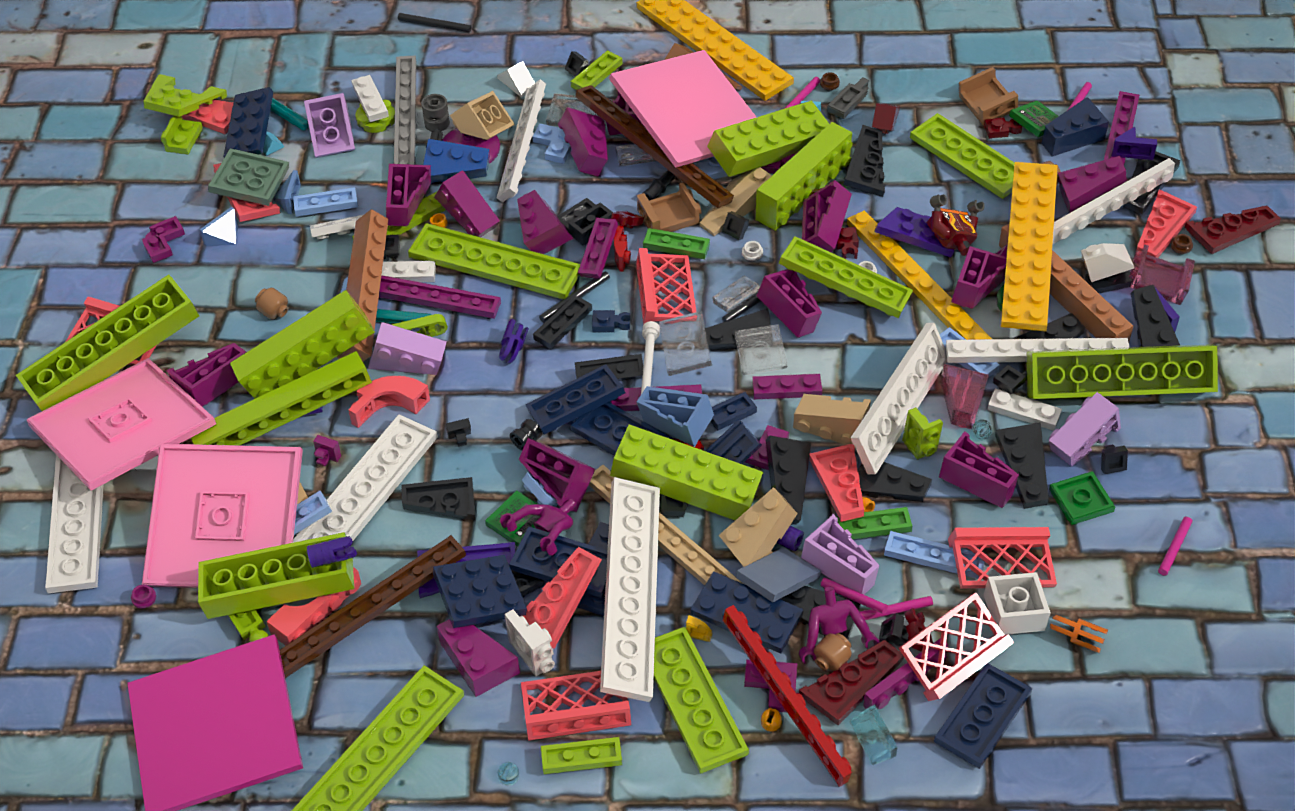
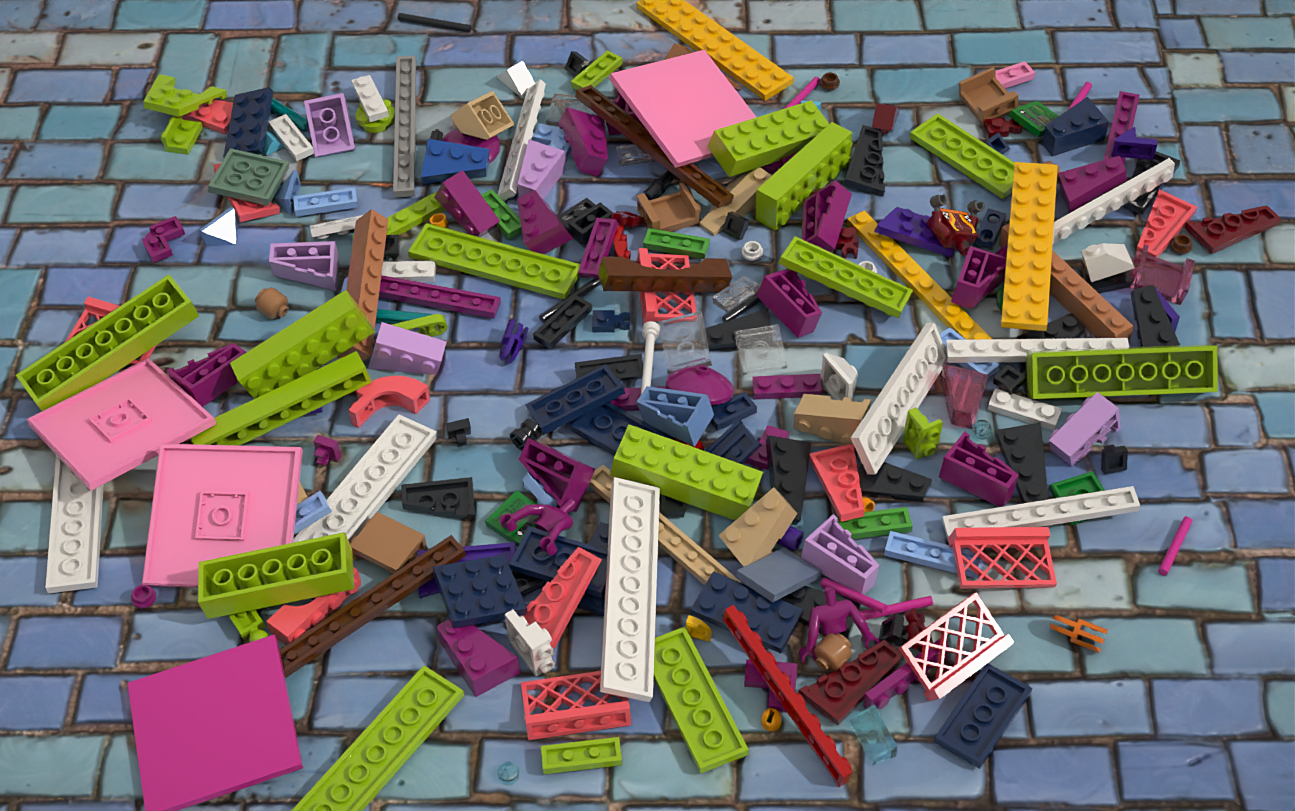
dark purple hinge [307,536,357,568] -> none
magenta wedge [386,164,431,226] -> none
dark grey wheel [421,94,450,132] -> none
dark grey hinge [827,77,869,119] -> none
white brick [984,572,1050,635] -> none
none -> white plate [268,114,314,161]
none -> lavender wedge [269,241,339,291]
none -> medium nougat panel [350,512,427,575]
none -> bright green plate [481,189,522,239]
none -> lavender wedge [517,139,566,199]
none -> reddish brown arch [598,257,732,292]
none -> magenta dish [666,365,734,405]
none -> white slope [821,353,858,401]
none -> white plate [942,486,1140,541]
none -> dark blue leg [975,208,1006,250]
none -> dark blue slope [984,132,1010,154]
none -> bright pink plate [996,61,1035,89]

